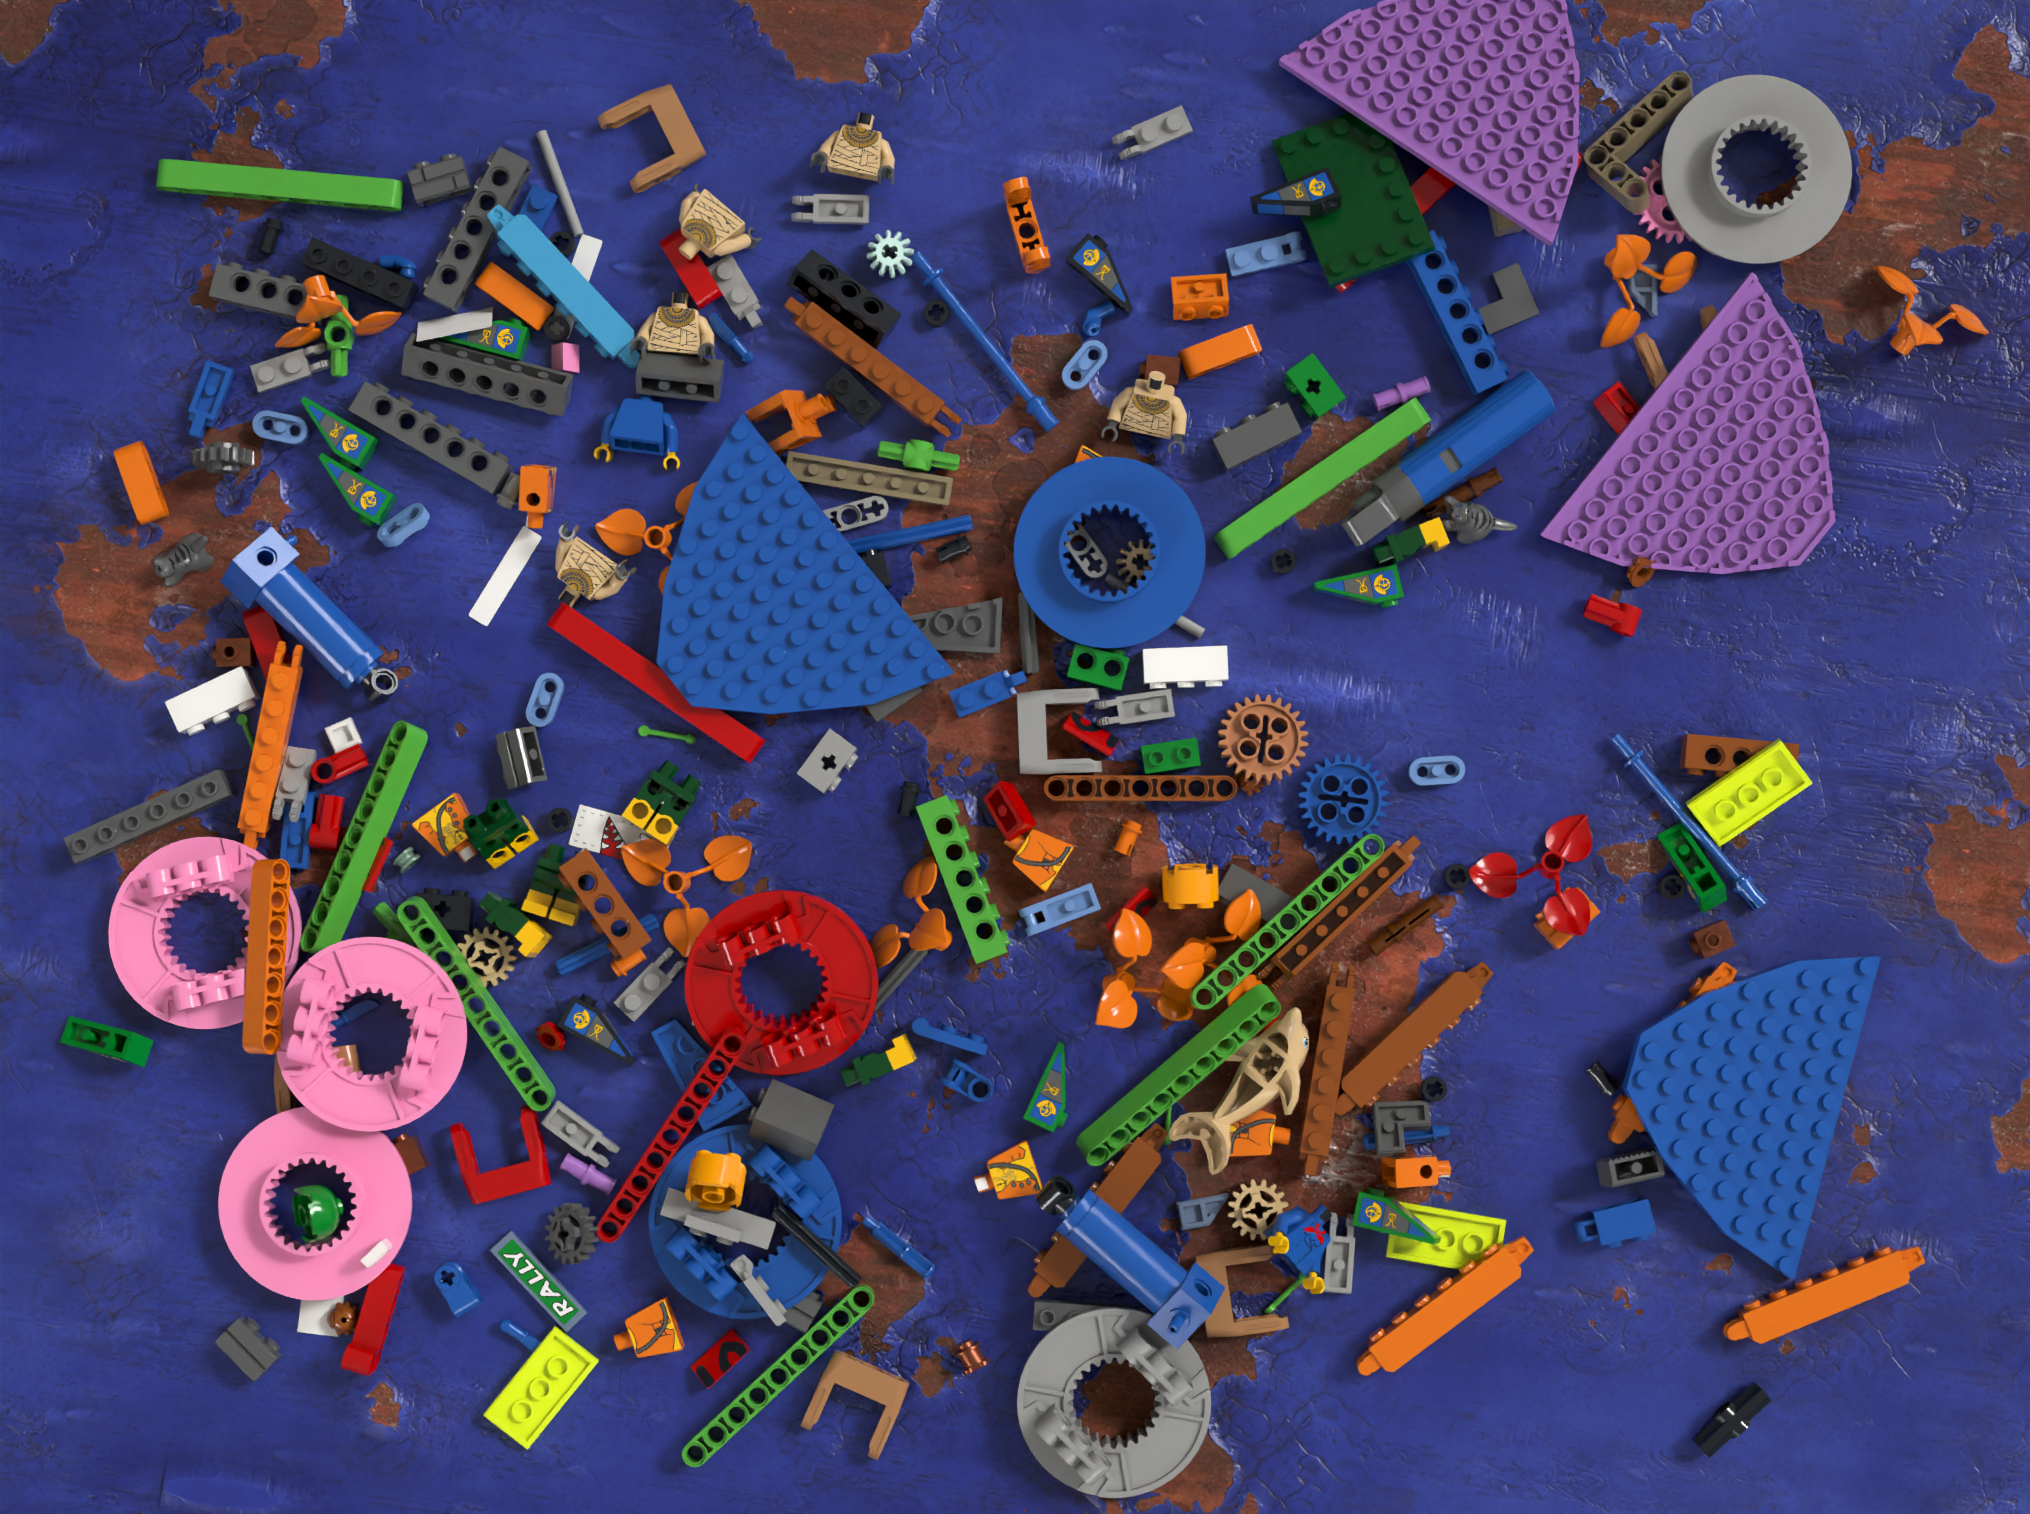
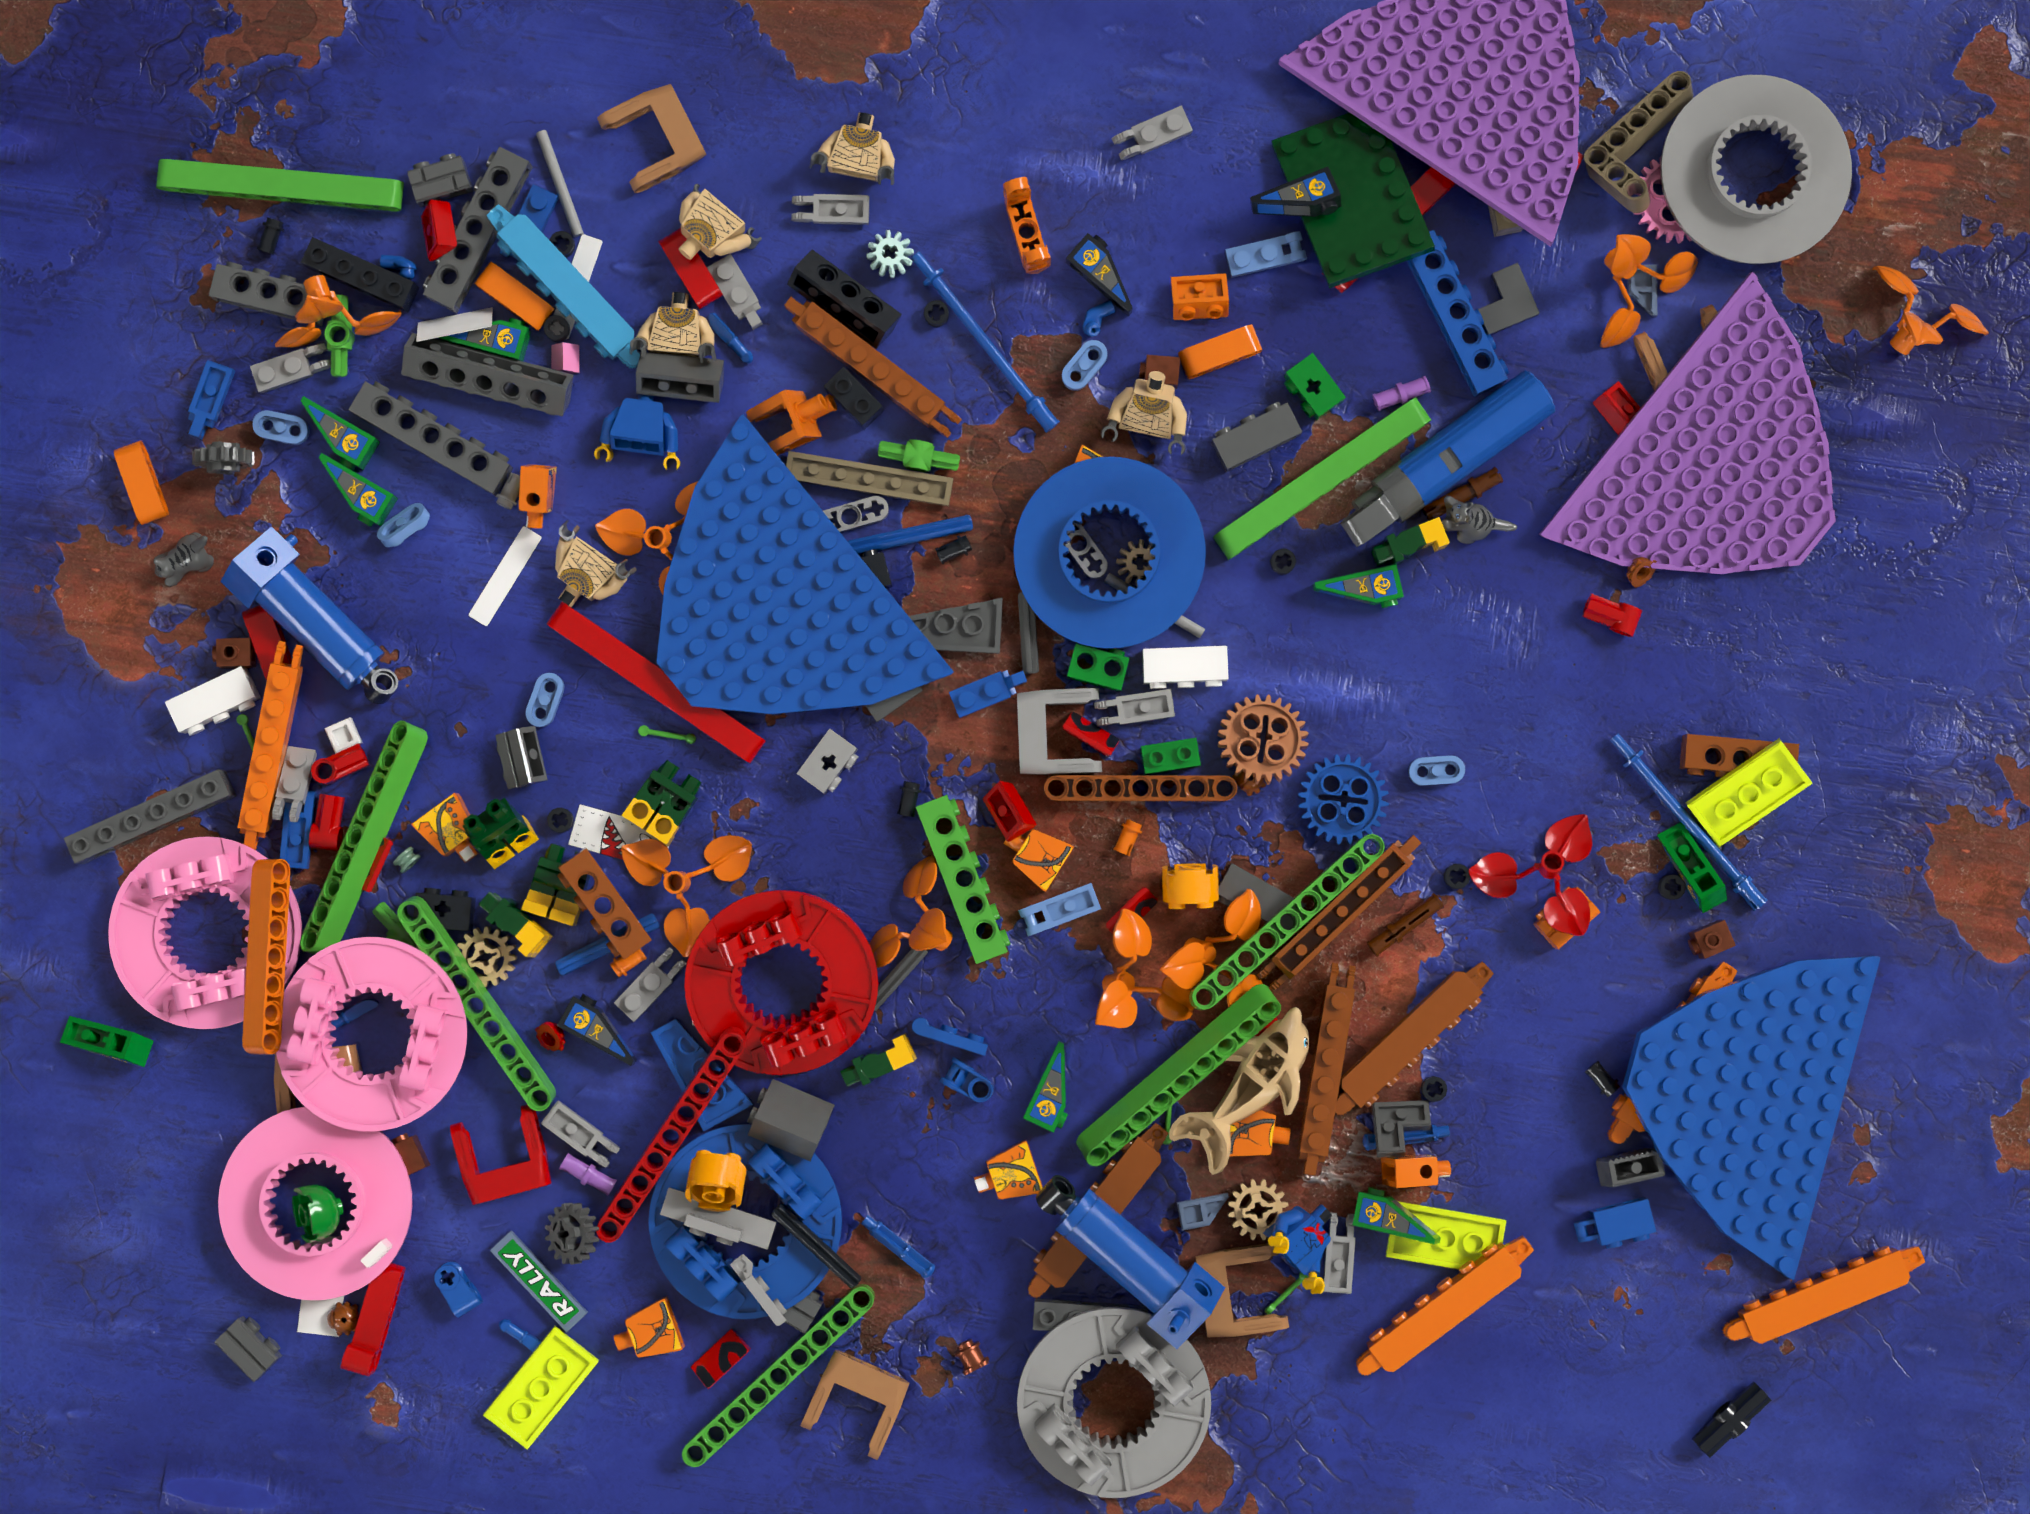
none -> red slope [421,199,457,261]

